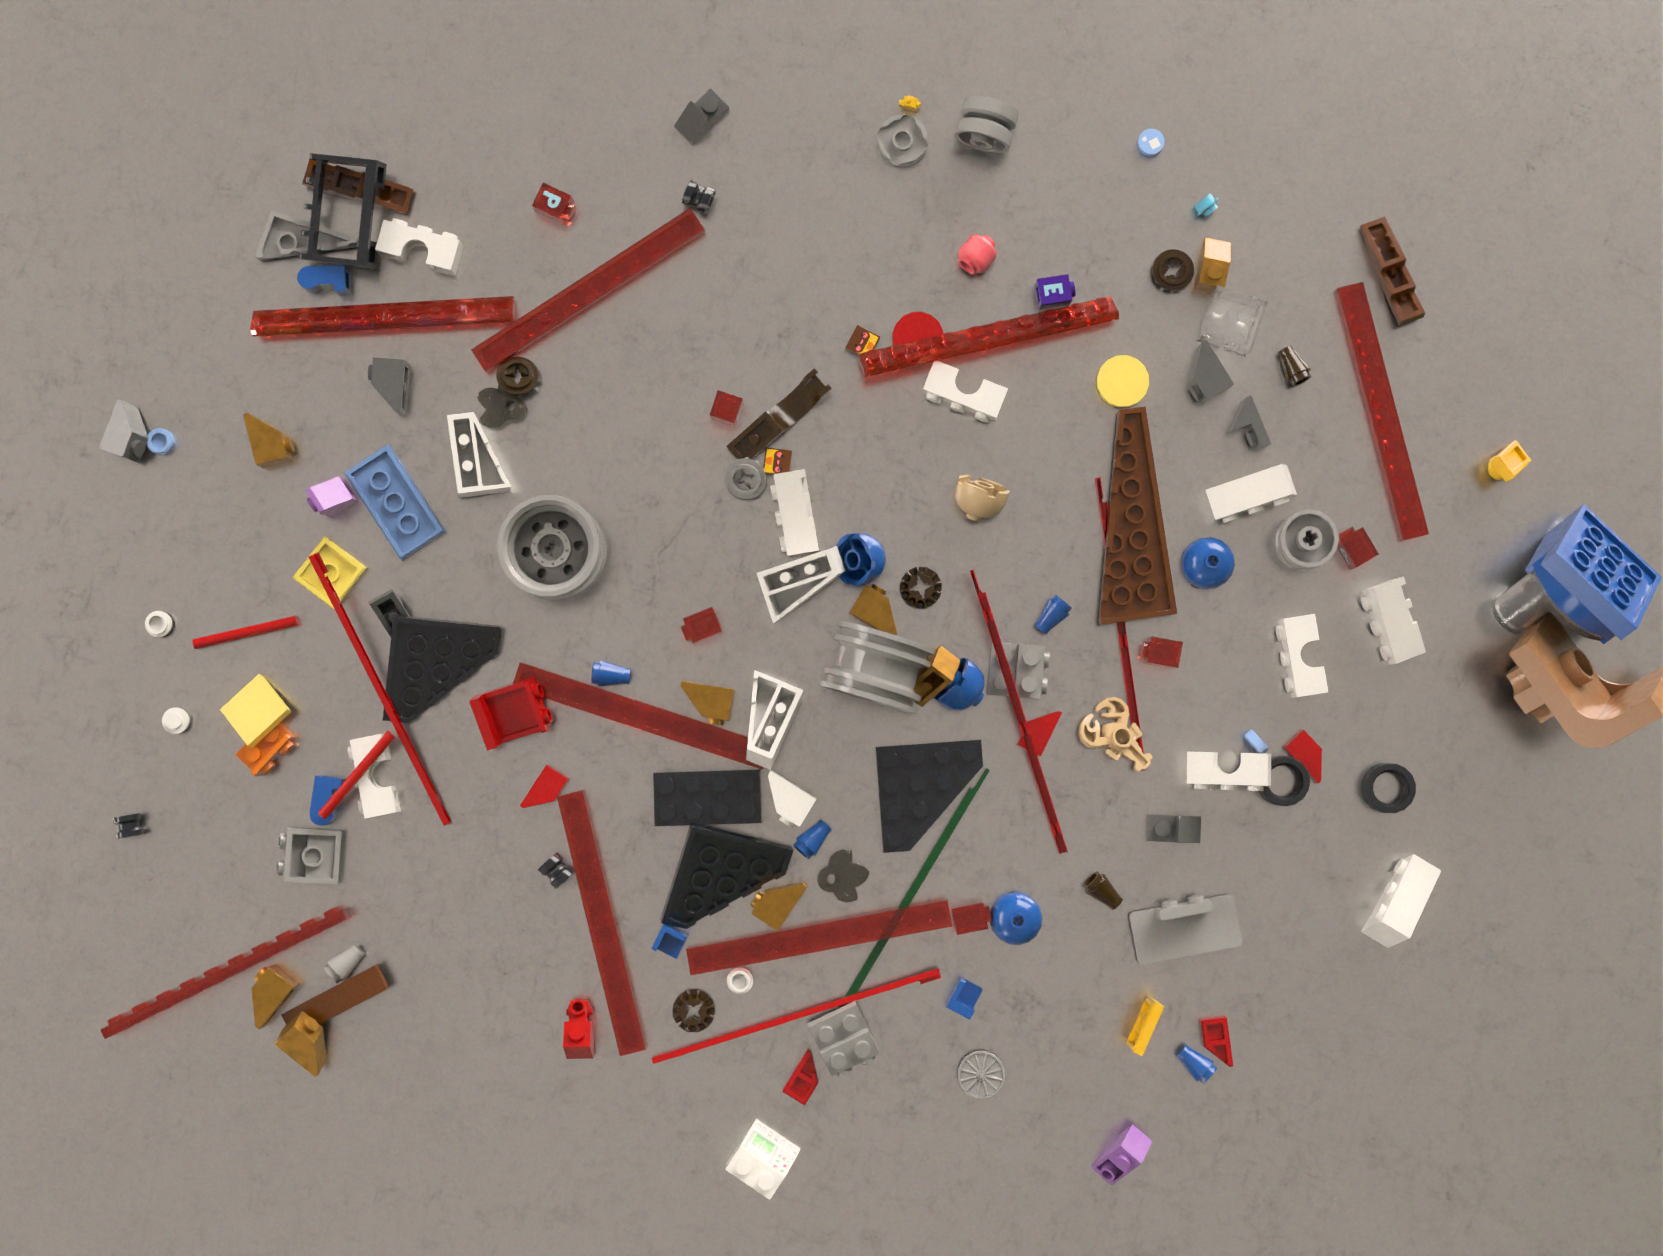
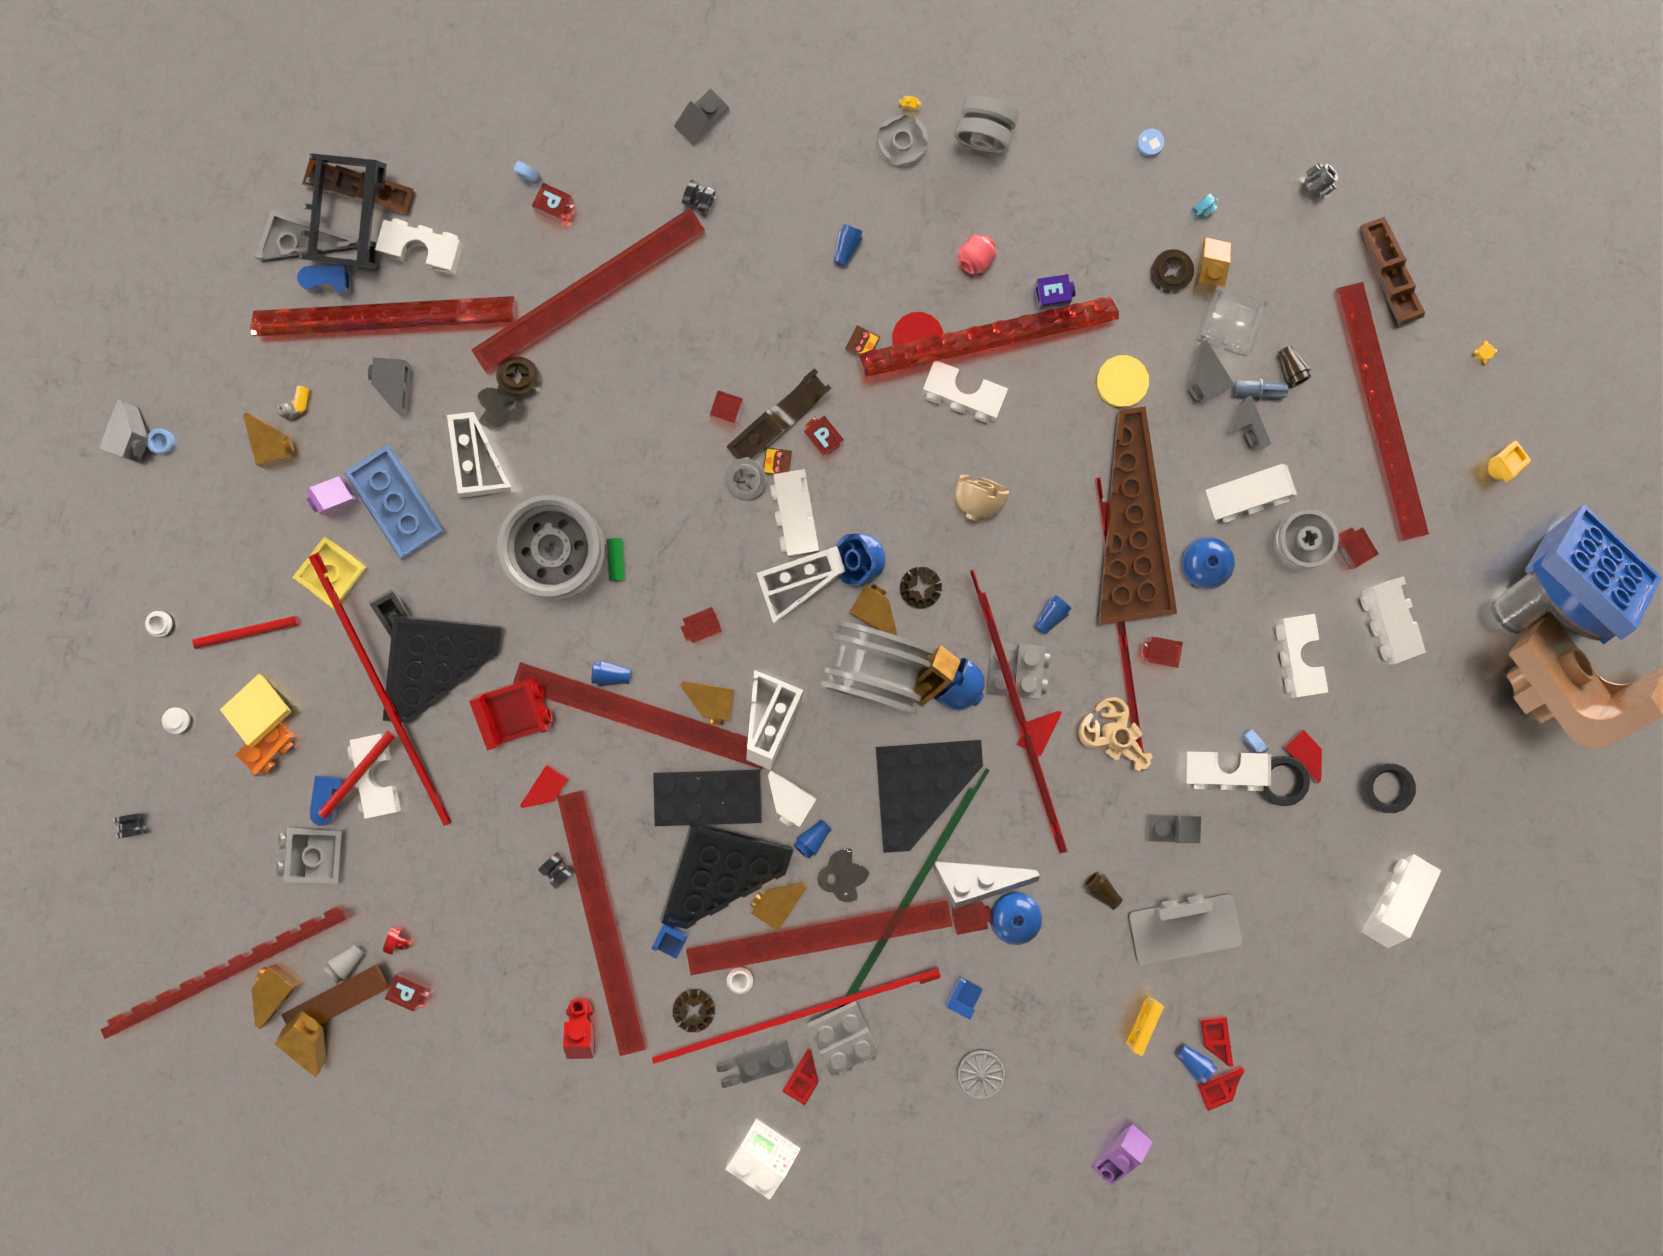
none -> arm [277,386,310,420]
none -> red tile [383,927,410,955]
none -> clear red brick [385,972,430,1012]
none -> light blue tile [513,160,540,182]
none -> green axle [606,538,625,581]
none -> dark grey hinge [716,1041,794,1088]
none -> clear red brick [804,415,844,460]
none -> blue cone [833,224,863,265]
none -> wing [934,862,1040,909]
none -> red tile [1196,1066,1244,1111]
none -> sand blue axle [1235,379,1288,400]
none -> dark grey gear [1305,163,1338,197]
none -> yellow piece [1474,341,1497,364]

